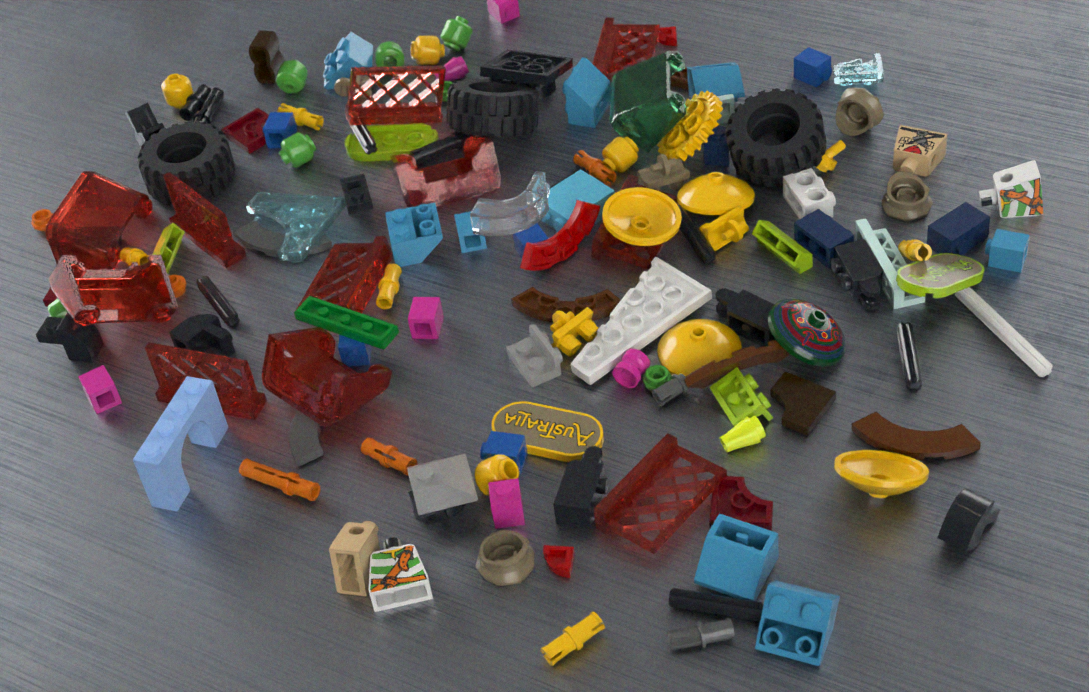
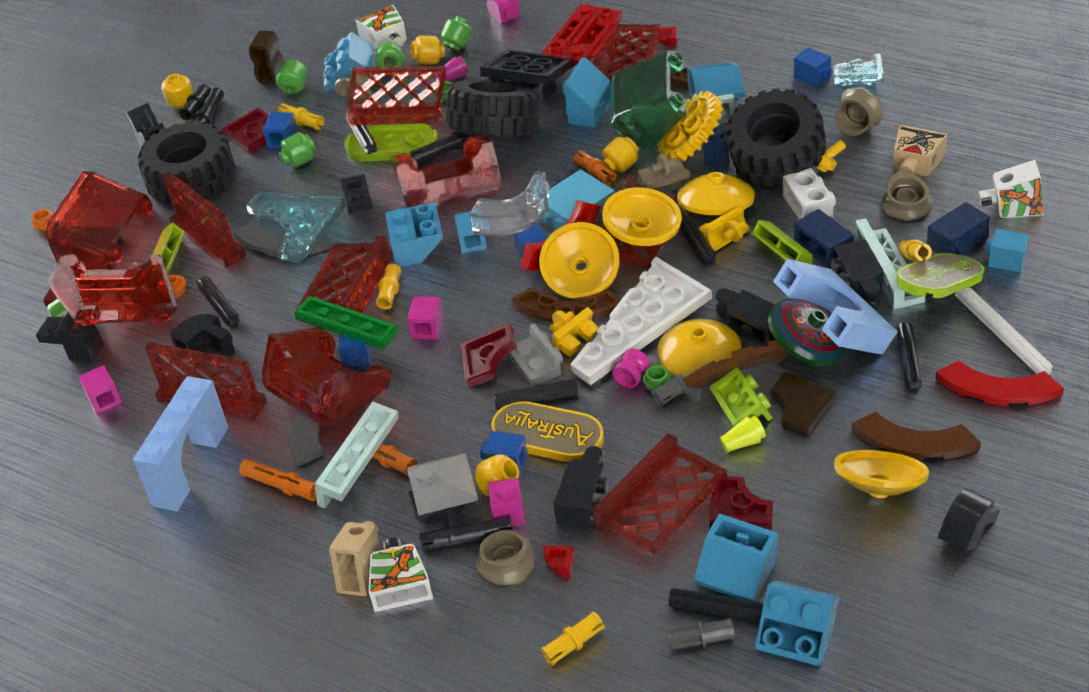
yellow pin [120,247,152,270] -> none
none -> light aqua fence [315,402,399,508]
none -> white torso [356,5,407,49]
none -> black pin [419,515,513,552]
none -> dark red tile [460,323,517,388]
none -> black axle [494,379,578,410]
none -> yellow dish [539,222,620,300]
none -> red piece [541,4,622,67]
none -> light blue arch [773,259,898,355]
none -> red tile [935,360,1064,406]

